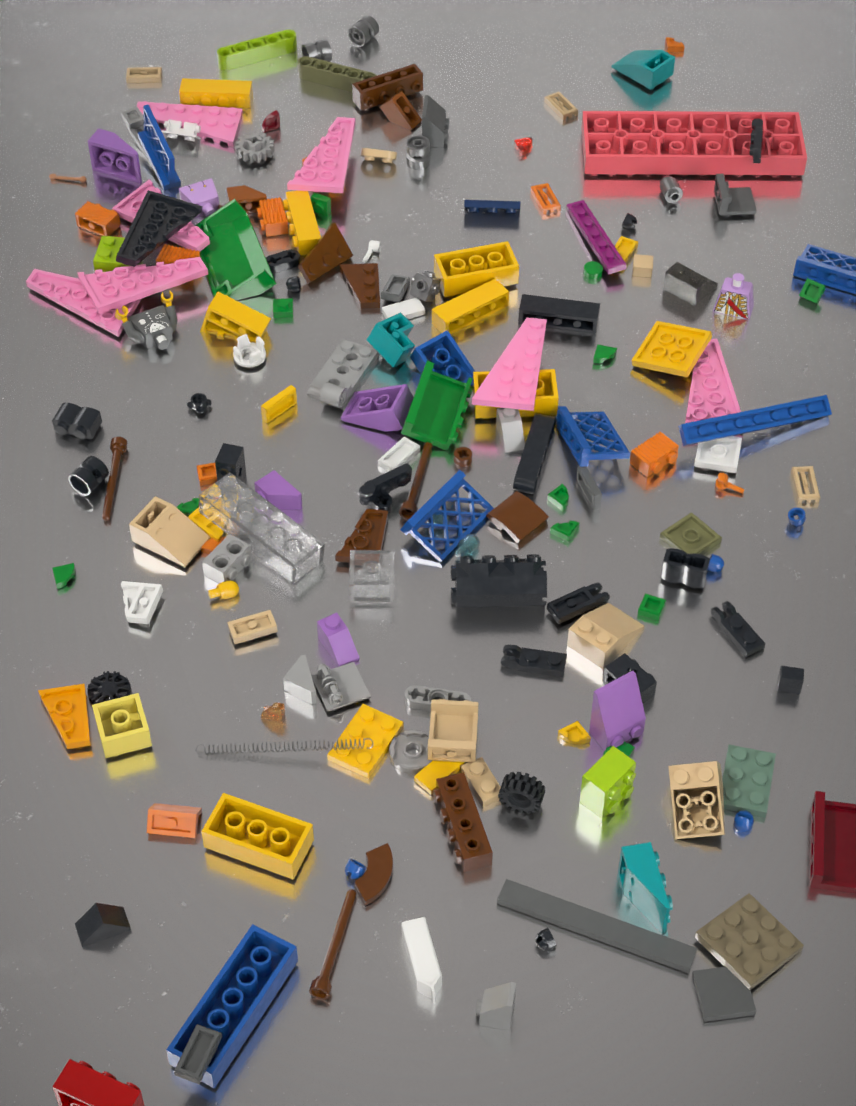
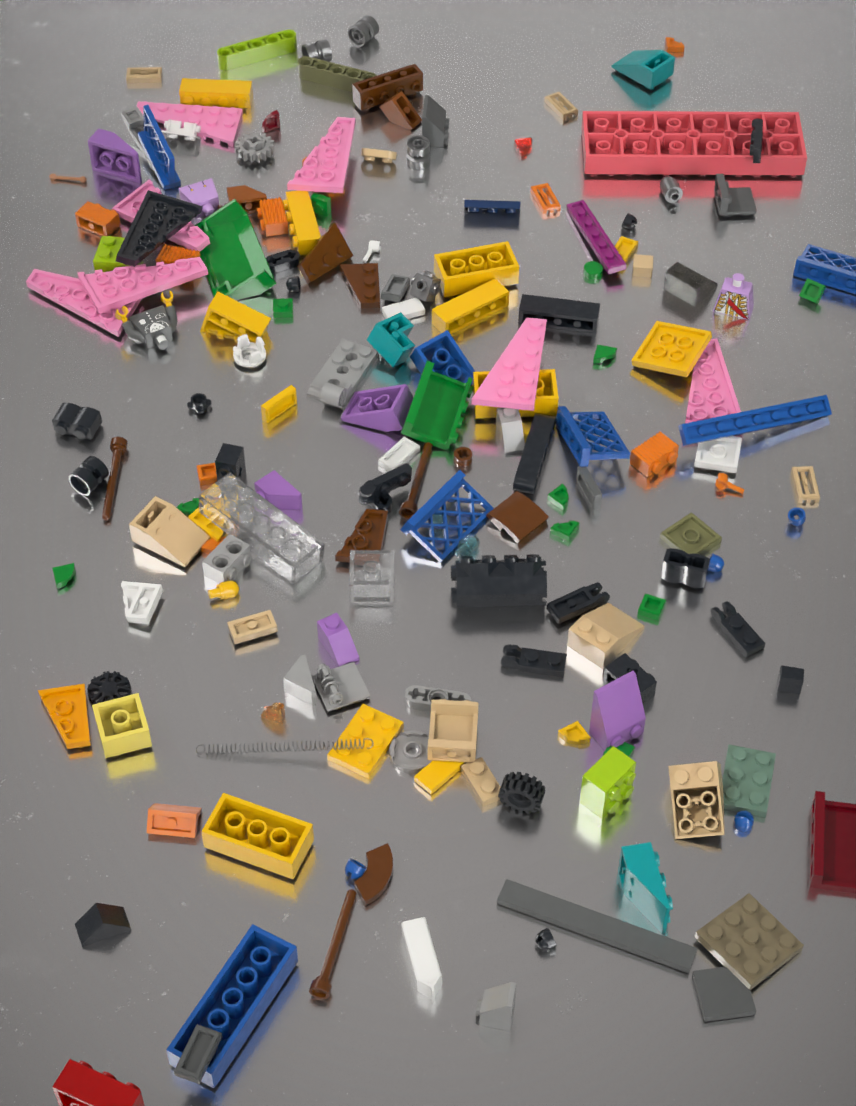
reddish brown brick [433,772,493,872] -> none

